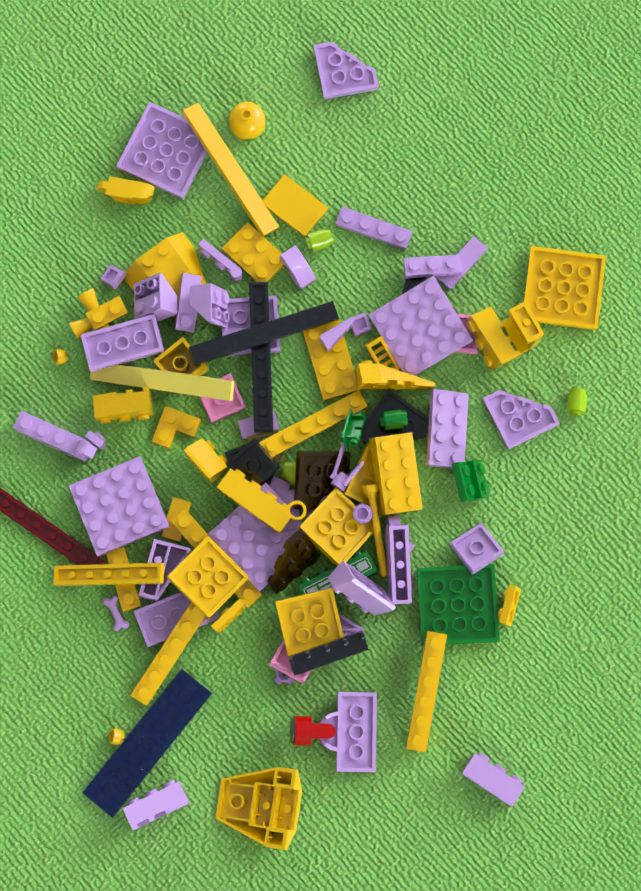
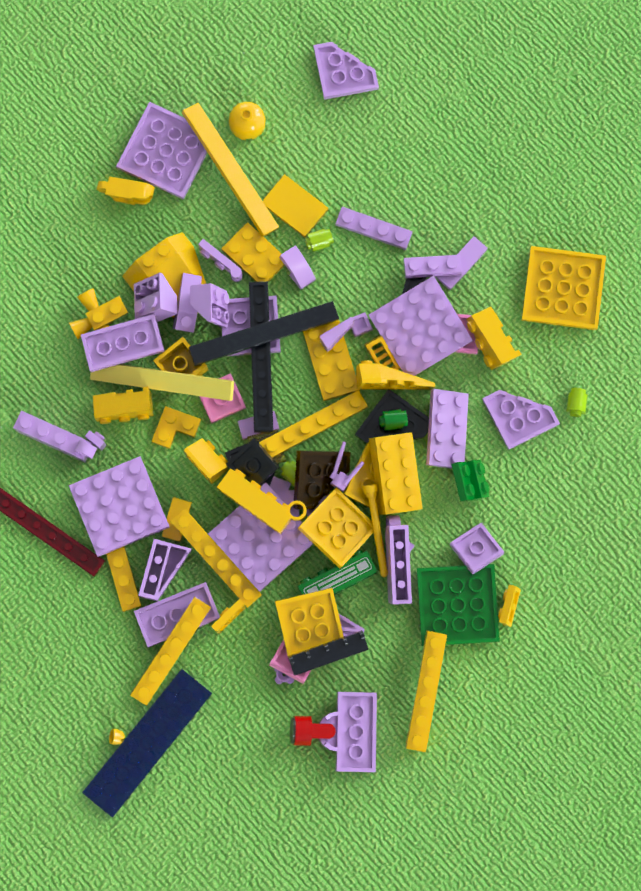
yellow hinge [52,349,68,365] -> none
yellow plate [53,563,164,586] -> none
lavender tile [100,265,126,290] -> none
lavender piece [103,595,129,631] -> none
lavender wedge [123,780,190,830] -> none
yellow plate [167,536,249,619] -> none
yellow wedge [215,767,302,850] -> none
dark brown plate [267,528,320,594] -> none
lavender slope [328,561,396,615] -> none
green hinge [340,409,366,450] -> none
lavender plate [353,504,373,524] -> none
lavender brick [461,753,525,807] -> none
yellow panel [501,301,545,354] -> none

